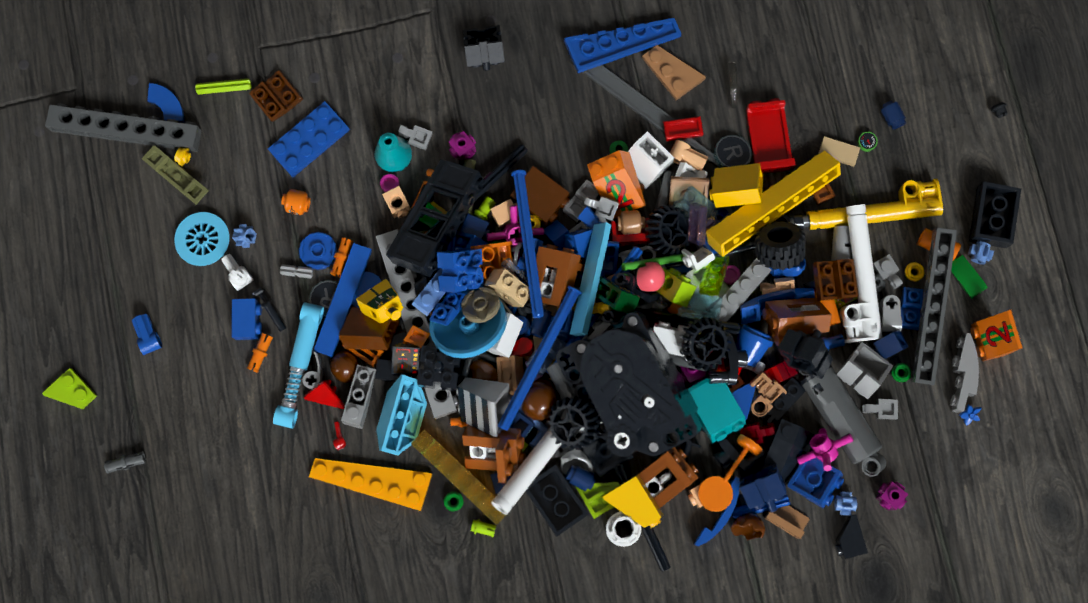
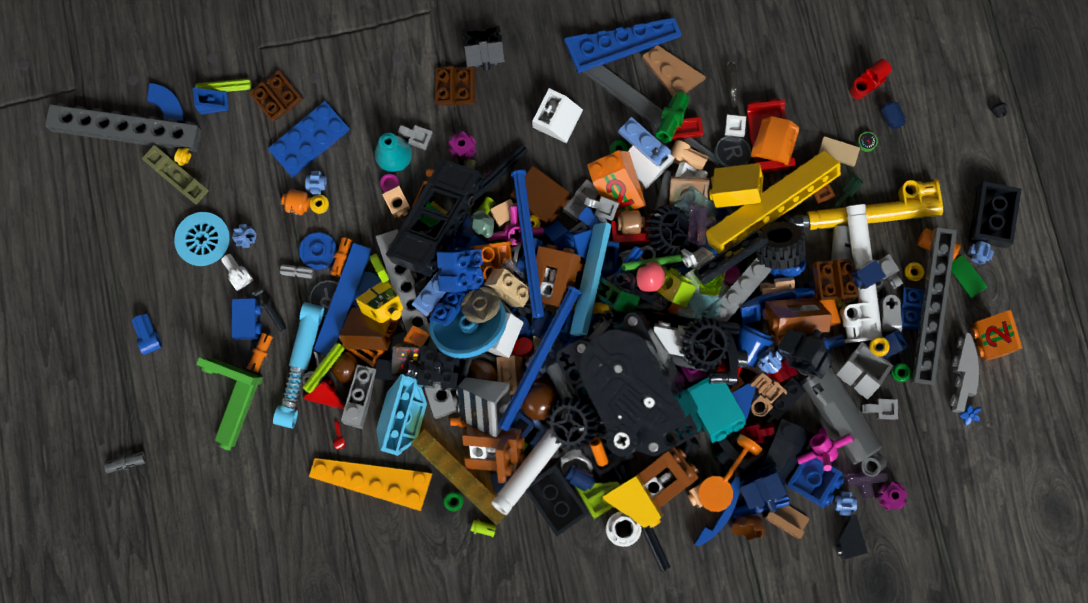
lime wing [42,368,97,409] -> none
none -> blue slope [192,88,229,115]
none -> bright green piece [196,357,263,450]
none -> lime axle [303,343,344,393]
none -> medium blue gear [305,171,327,195]
none -> yellow plate [310,195,329,214]
none -> lime tile [370,254,390,283]
none -> black bush [404,360,420,379]
none -> reddish brown slope [435,66,476,105]
none -> sand green rock [471,210,494,238]
none -> white slope [533,88,583,143]
none -> orange axle [589,437,608,466]
none -> medium blue plate [618,117,671,166]
none -> green piece [656,91,689,143]
none -> black tile [693,228,769,286]
none -> white tile [725,115,746,137]
none -> orange slope [751,116,799,165]
none -> medium blue gear [758,350,783,374]
none -> clear green axle [833,176,863,208]
none -> clear purple tile [843,470,888,498]
none -> red piece [849,58,892,99]
none -> dark blue brick [851,260,886,289]
none -> yellow plate [869,337,890,357]

